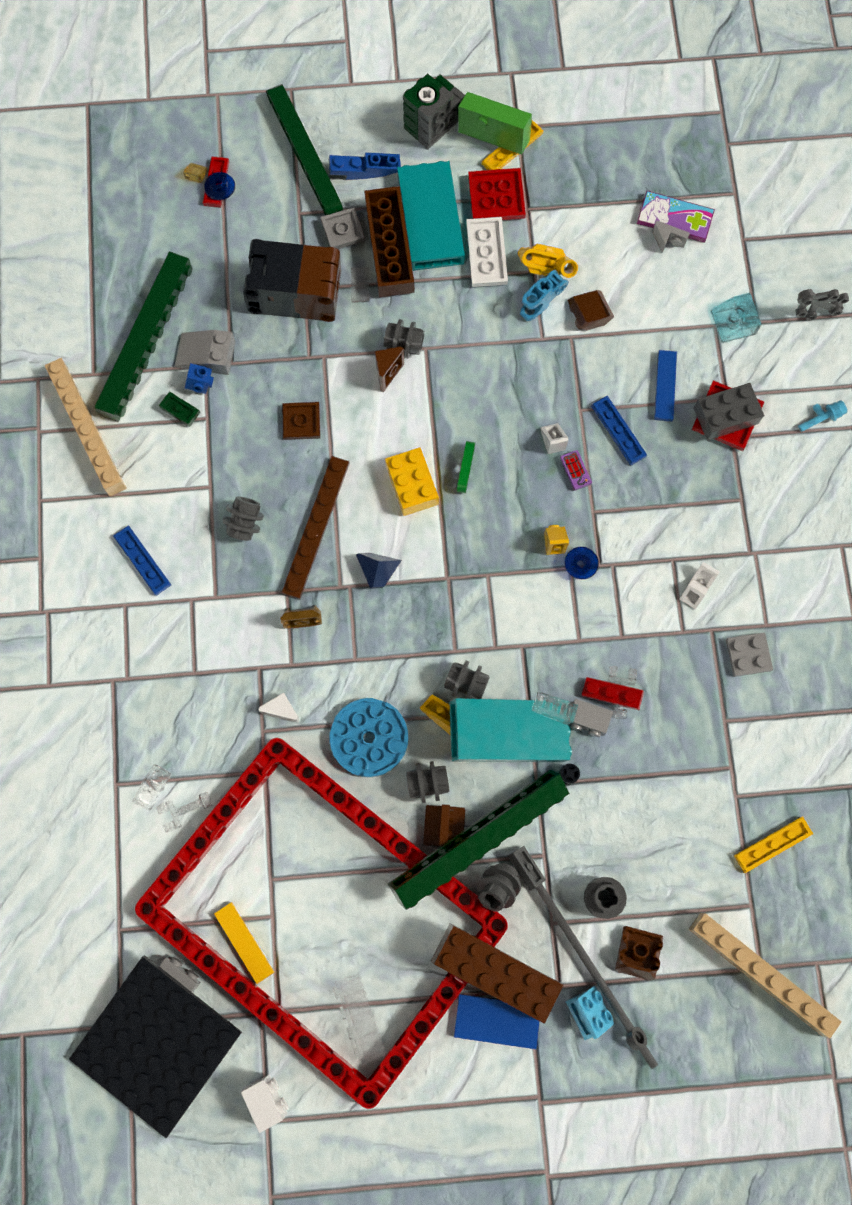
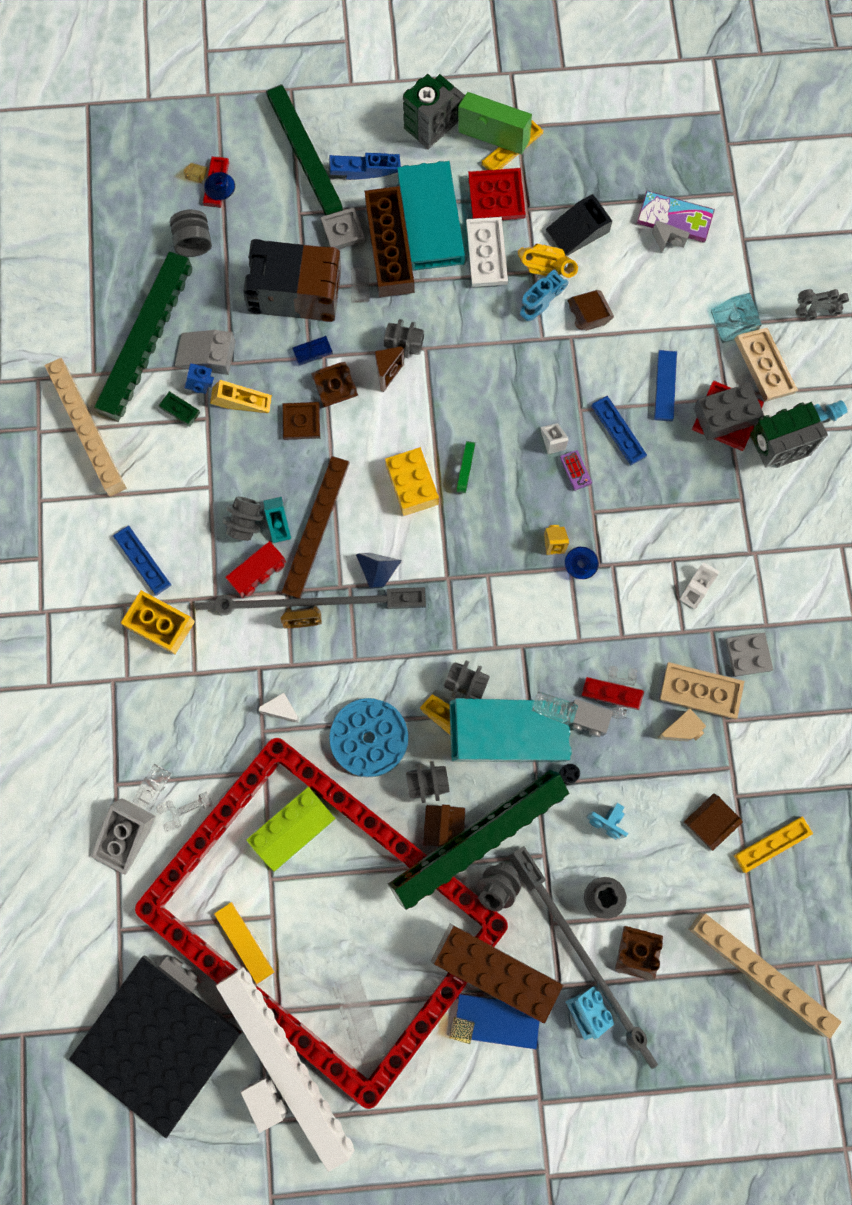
none -> light grey slope [91,798,156,875]
none -> yellow brick [121,590,195,655]
none -> dark grey wheel [169,209,212,257]
none -> dark grey bar [195,587,426,615]
none -> yellow slope [210,380,272,413]
none -> white brick [216,967,355,1172]
none -> red brick [225,541,286,599]
none -> lime slope [246,787,336,872]
none -> teal slope [263,496,291,543]
none -> clear blue tile [292,336,333,366]
none -> reddish brown slope [311,362,359,408]
none -> clear yellow slope [449,1017,475,1044]
none -> black slope [546,194,612,256]
none -> medium azure bracket [586,803,628,840]
none -> tan slope [658,709,706,742]
none -> tan plate [659,662,745,720]
none -> reddish brown slope [684,793,743,851]
none -> tan plate [734,328,798,402]
none -> piece [750,402,828,468]

